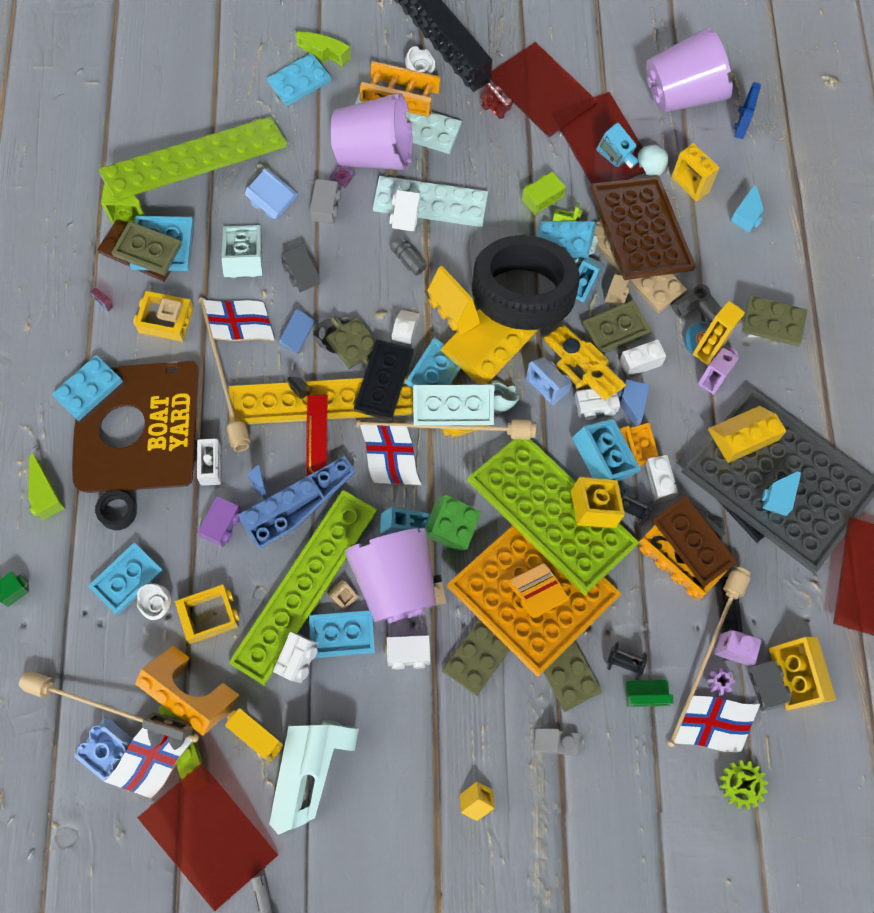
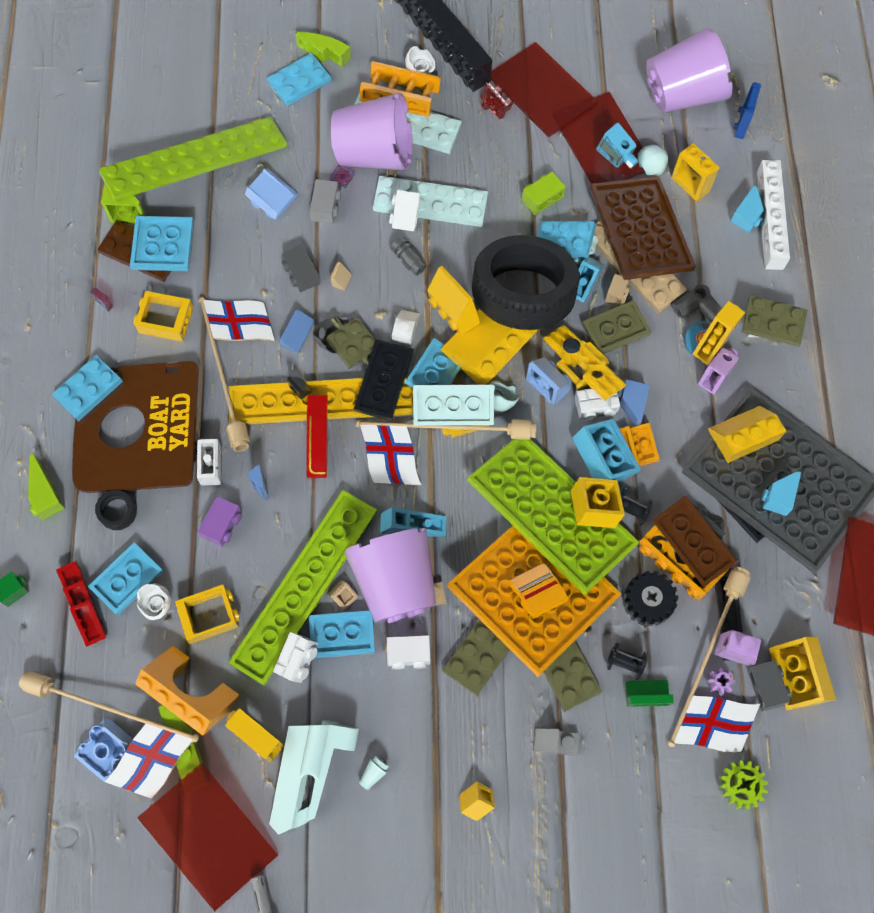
olive plate [111,221,182,276] -> none
dark grey tile [142,712,193,750] -> none
tan plate [157,298,183,323] -> none
light aqua slope [221,225,262,278] -> none
medium blue wedge [238,456,355,550] -> none
bright green brick [425,495,481,552] -> none
lime bracket [553,203,582,221] -> none
white brick [619,340,666,378] -> none
white brick [645,455,678,503] -> none
none -> red slope [56,561,107,647]
none -> tan slope [330,262,351,290]
none -> light aqua cone [359,756,389,790]
none -> black wheel [623,571,678,626]
none -> white brick [757,160,790,270]

